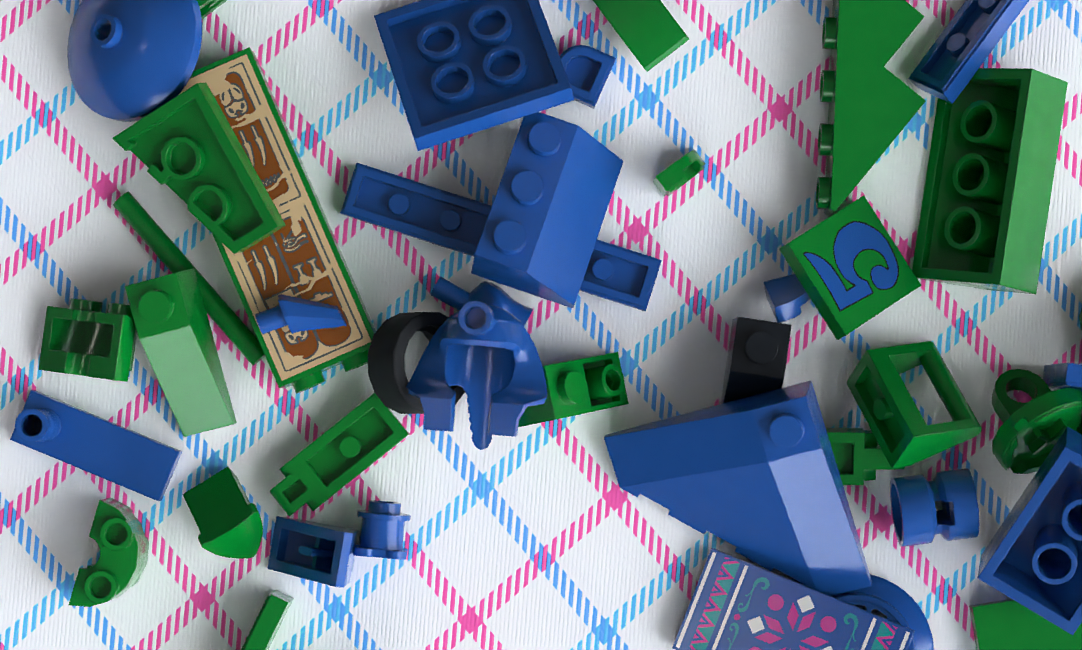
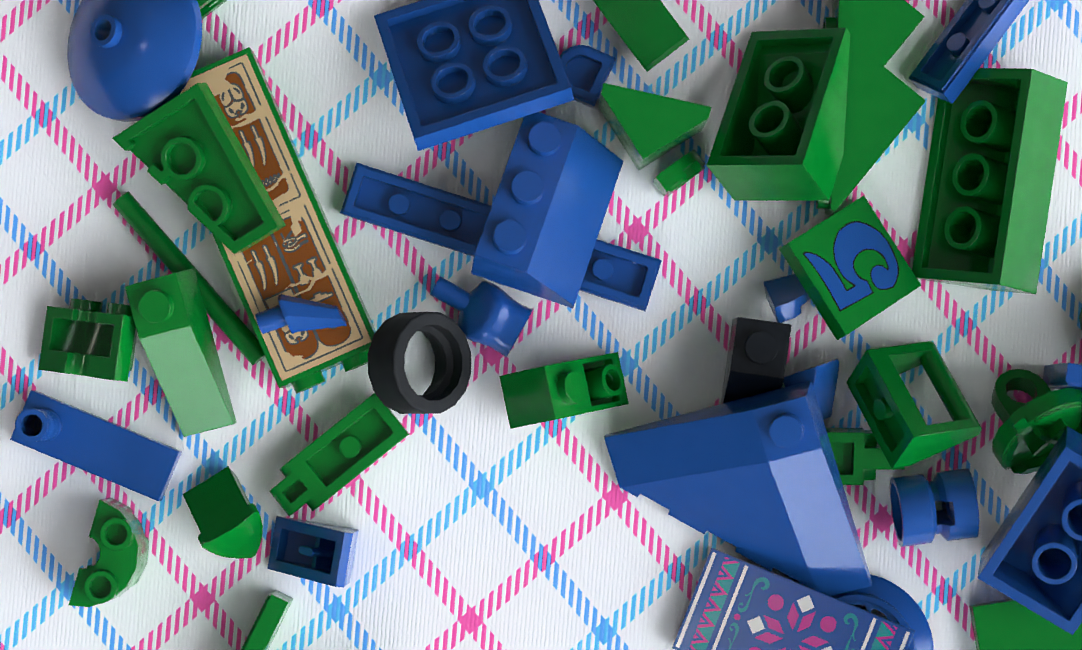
blue brick [353,500,411,560] -> none
blue piece [407,301,547,450] -> none
none -> green slope [598,83,712,171]
none -> green slope [706,28,850,201]
none -> blue slope [783,359,840,420]

